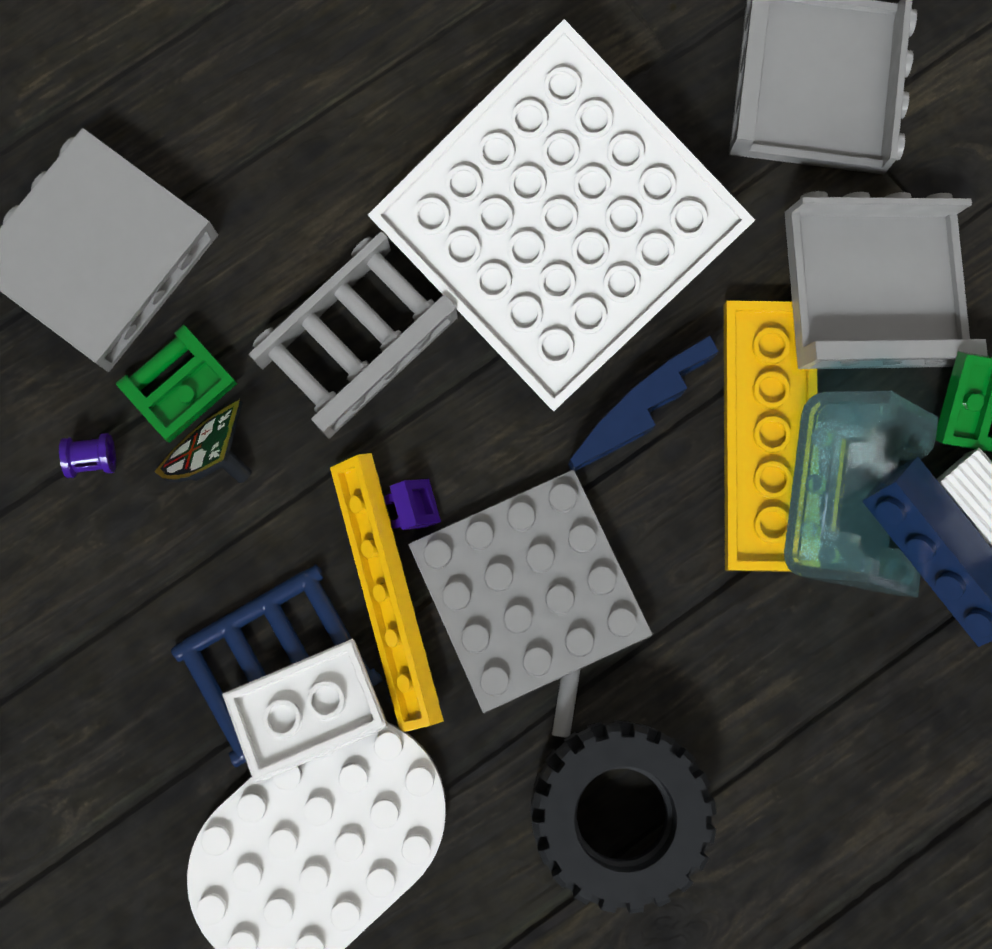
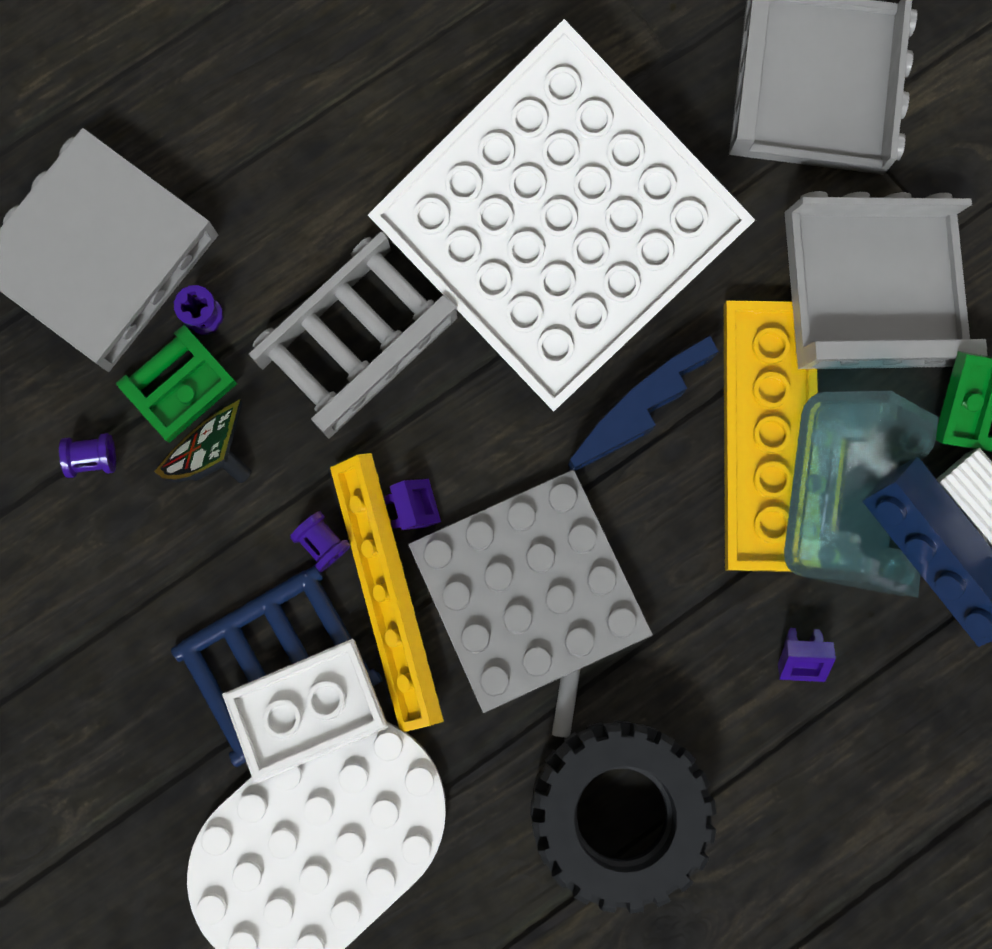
none -> dark purple bush [174,285,223,335]
none -> dark purple bush [290,511,351,572]
none -> dark purple tile [778,628,836,682]

